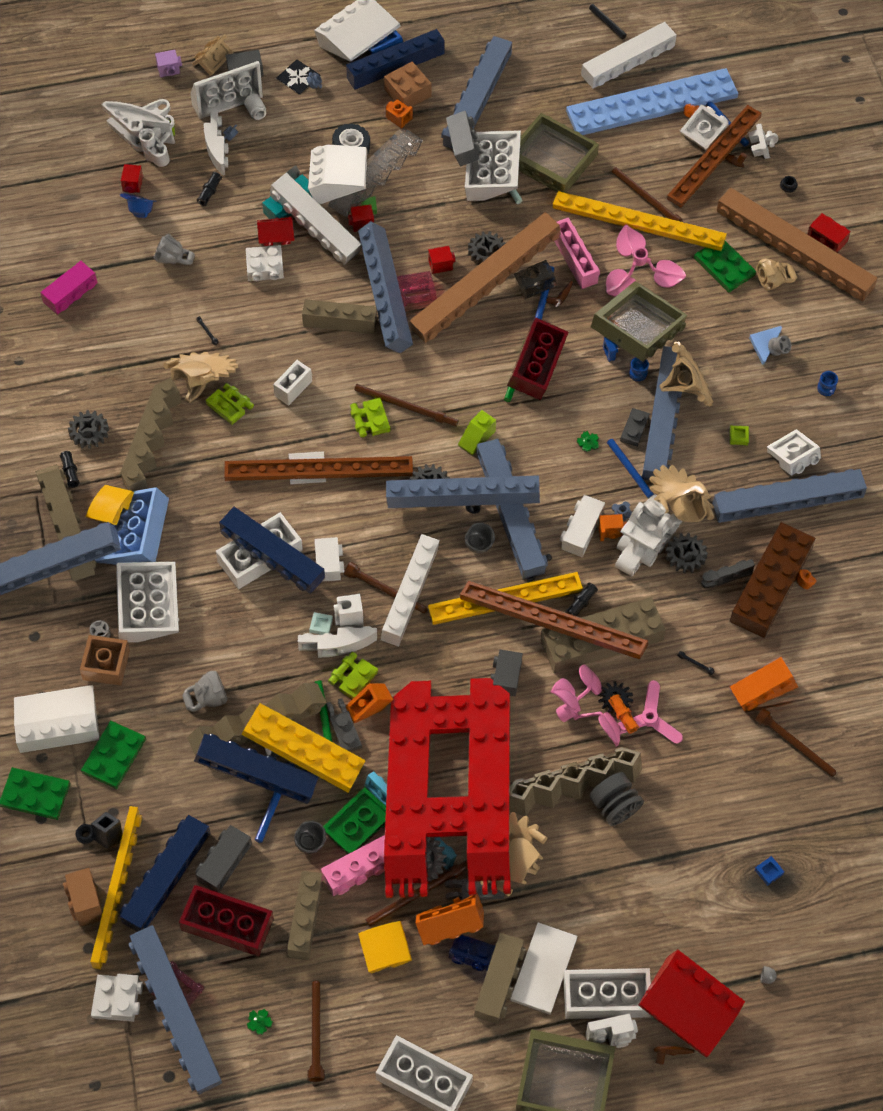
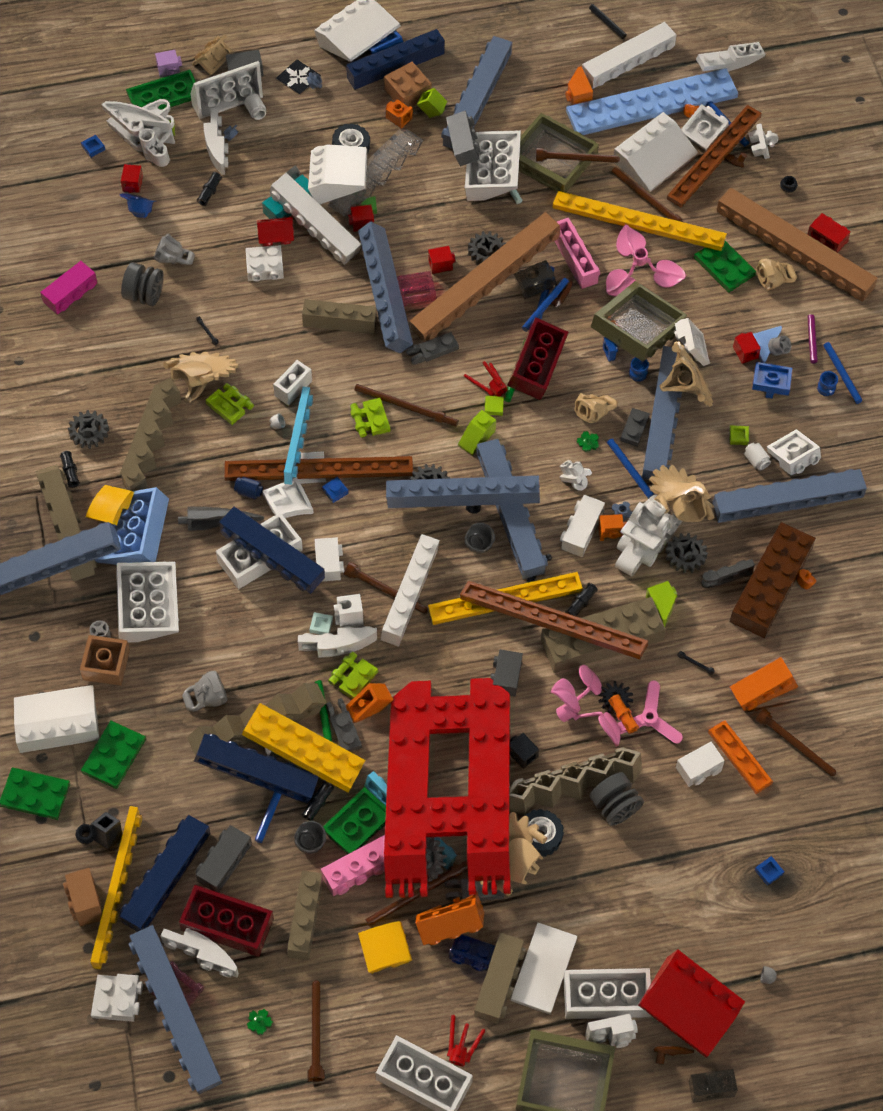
none -> blue plate [81,135,105,158]
none -> dark grey wheel [121,262,164,306]
none -> green tile [126,69,196,110]
none -> white slope [161,928,239,978]
none -> dark grey piece [178,506,264,531]
none -> dark blue brick [234,477,263,500]
none -> white plate [262,478,314,518]
none -> white hinge [270,413,285,429]
none -> medium azure plate [284,387,313,485]
none -> black pin [301,781,334,821]
none -> blue plate [322,477,349,503]
none -> dark grey hinge [406,332,459,365]
none -> lime brick [417,88,448,118]
none -> red plant [447,1015,485,1067]
none -> red plant [464,361,508,396]
none -> lime tile [485,396,504,416]
none -> black brick [510,733,539,769]
none -> blue bar [522,278,569,332]
none -> black wheel [525,809,564,857]
none -> reddish brown piece [536,147,620,163]
none -> white hips [560,460,592,491]
none -> orange slope [565,66,593,105]
none -> tan piece [574,393,618,423]
none -> white slope [614,112,698,193]
none -> lime slope [646,581,677,627]
none -> white plate [675,318,710,366]
none -> white brick [676,741,725,787]
none -> clear smoke brick [688,1069,738,1103]
none -> white slope [696,42,765,72]
none -> orange tile [708,720,773,794]
none -> red brick [733,332,761,364]
none -> white brick [744,443,771,471]
none -> blue hinge [752,362,792,399]
none -> magenta bar [807,314,818,364]
none -> blue bar [823,342,862,404]

